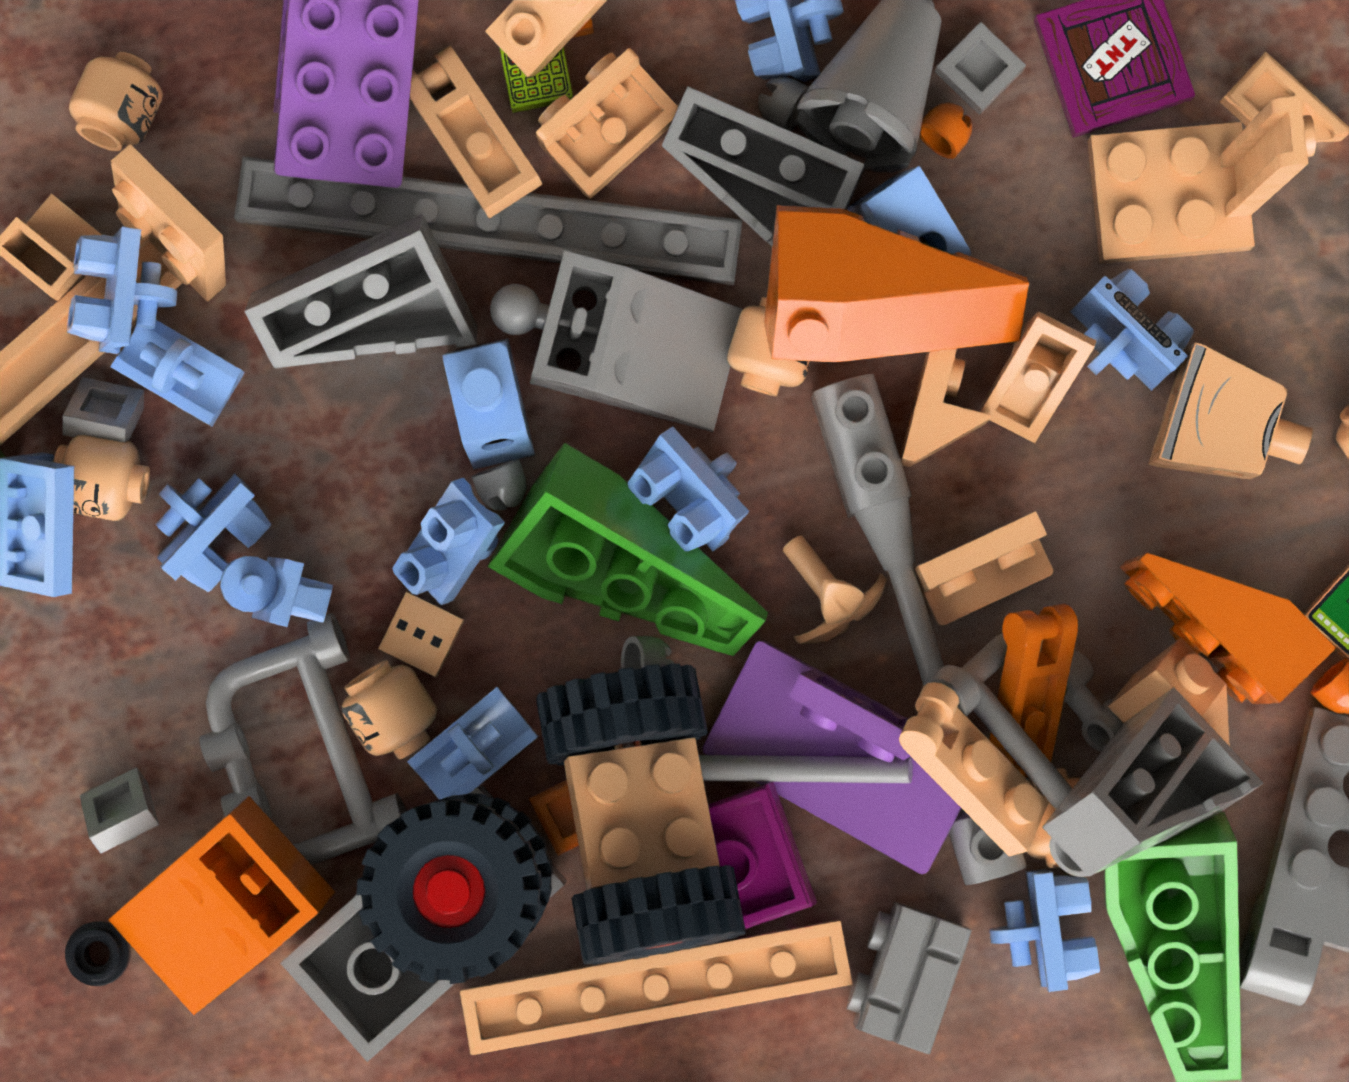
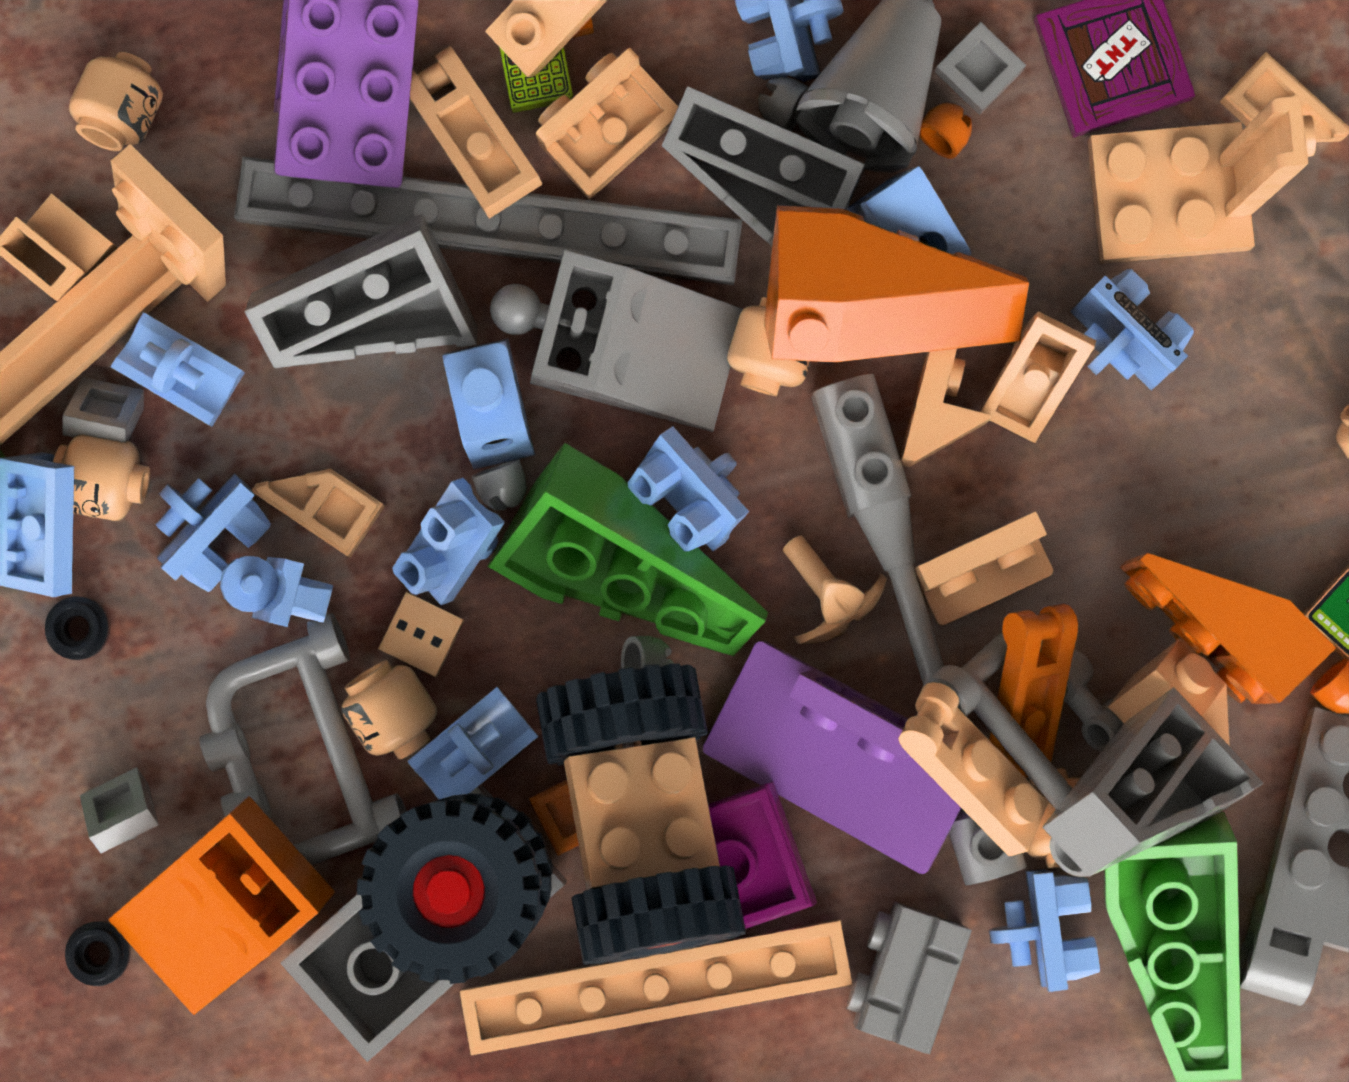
light blue hips [67,227,177,354] -> none
light grey bar [699,755,913,783] -> none
light nougat torso [1148,342,1313,479] -> none
none -> black plate [45,596,110,660]
none -> light nougat tile [252,469,386,558]

